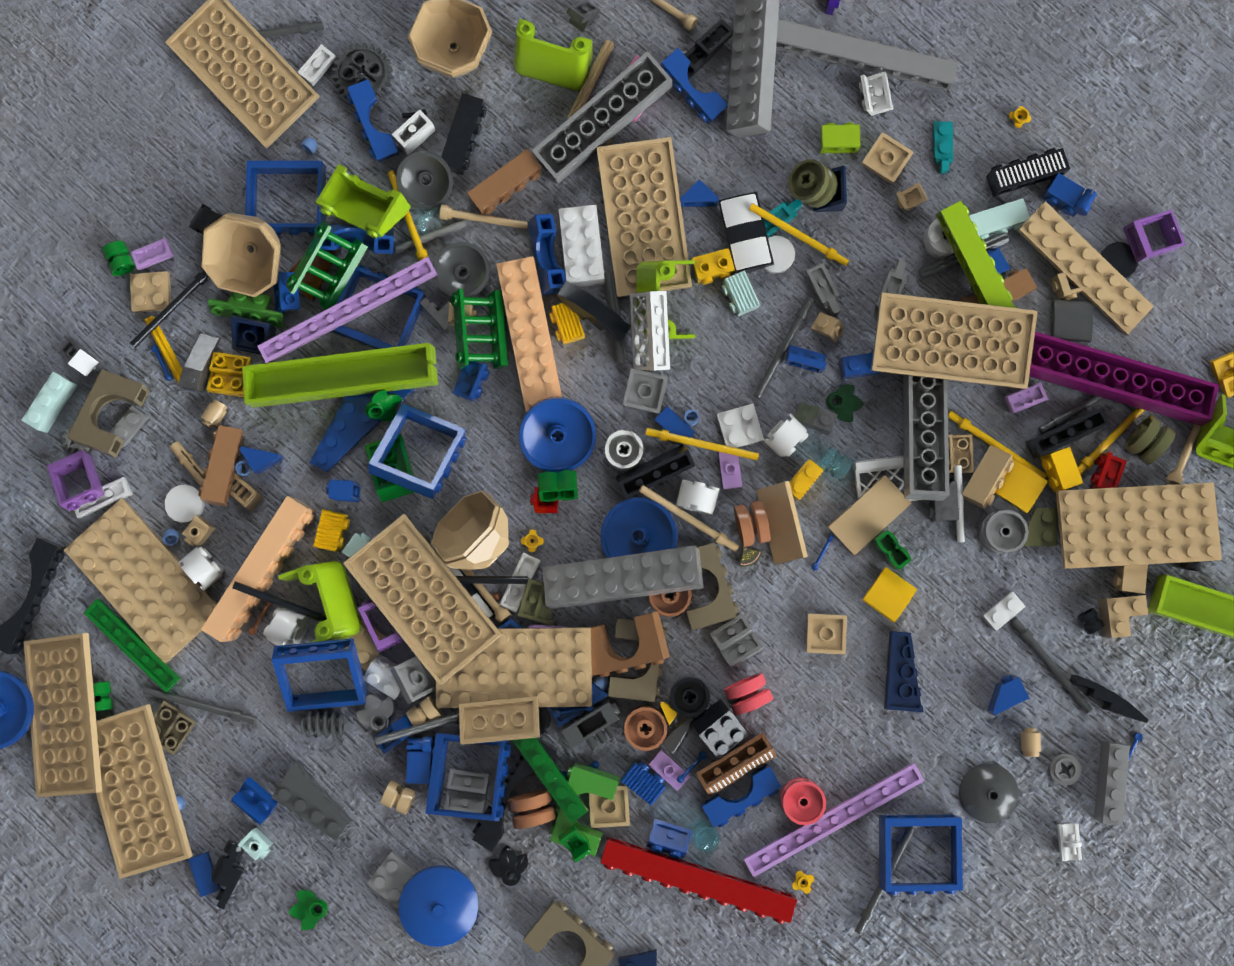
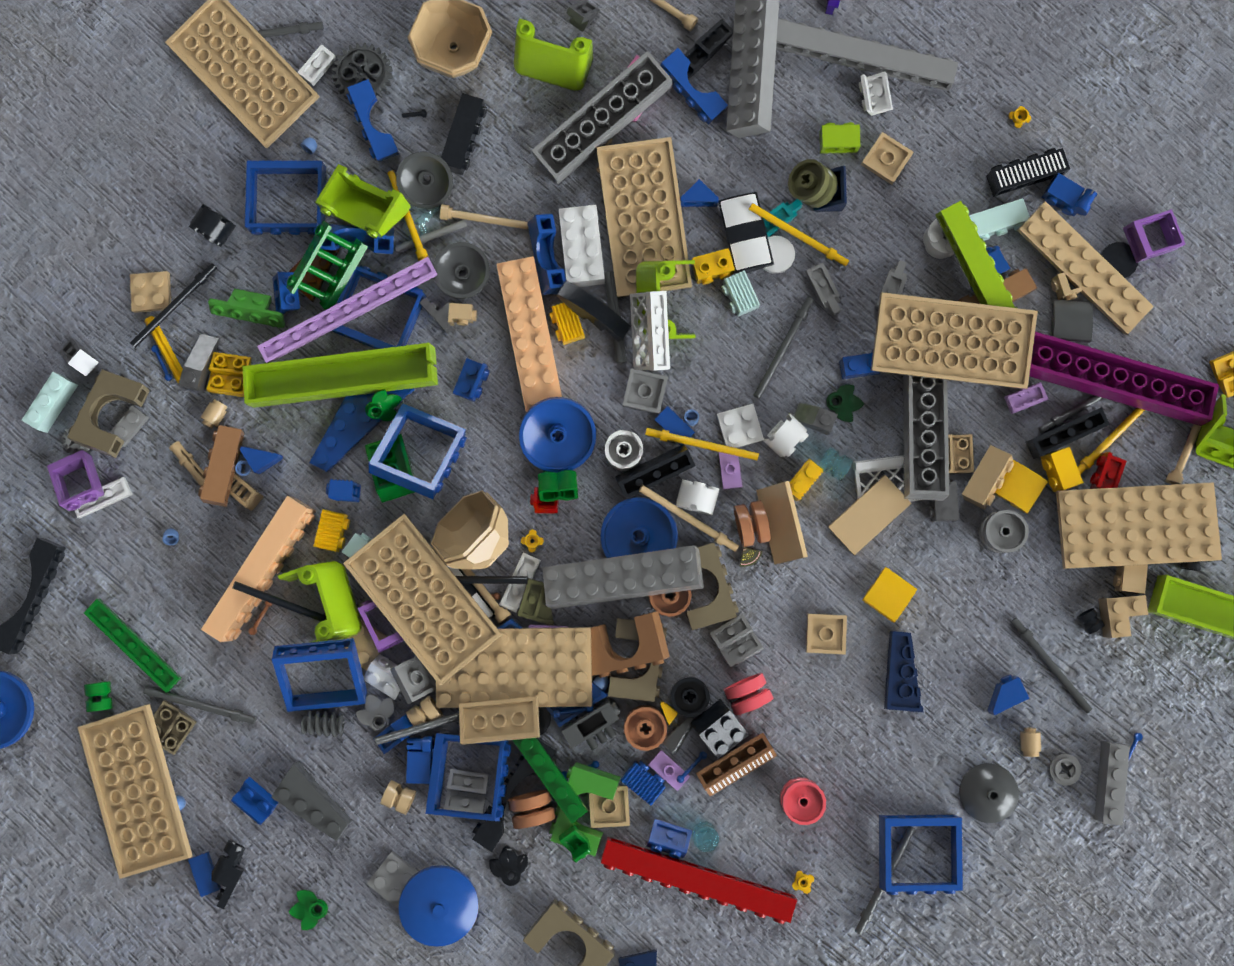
tan plate [23,633,102,798] -> none
tan plate [64,498,218,663] -> none
green wheel [101,241,136,276] -> none
lavender plate [130,238,174,271] -> none
white tile [165,485,205,523] -> none
white brick [178,547,225,591] -> none
tan brick [182,515,216,546] -> none
tan rock [201,213,281,297] -> none
dark blue slope [230,316,276,355] -> none
light aqua brick [238,827,273,861] -> none
white brick [263,607,309,646] -> none
white brick [392,109,436,155] -> none
green fence [451,289,508,369] -> none
medium nougat brick [467,149,542,215] -> none
tan axle [567,40,614,120] -> none
blue arch [701,764,782,827] -> none
lavender plate [743,763,924,877] -> none
blue bracket [785,345,827,374] -> none
tan bracket [811,312,844,343] -> none
blue hinge [811,534,834,571] -> none
green brick [872,530,911,570] -> none
tan bracket [896,182,929,211] -> none
dark grey axle [919,232,1009,279] -> none
teal hinge [932,121,954,174] -> none
yellow bar [948,411,1047,479] -> none
white bar [954,465,965,542] -> none
white plate [982,592,1026,631] -> none
olive wing [1023,508,1057,546] -> none
white hips [1057,823,1082,861] -> none
black slope [1070,675,1148,723] -> none
olive wheel [1124,415,1176,465] -> none

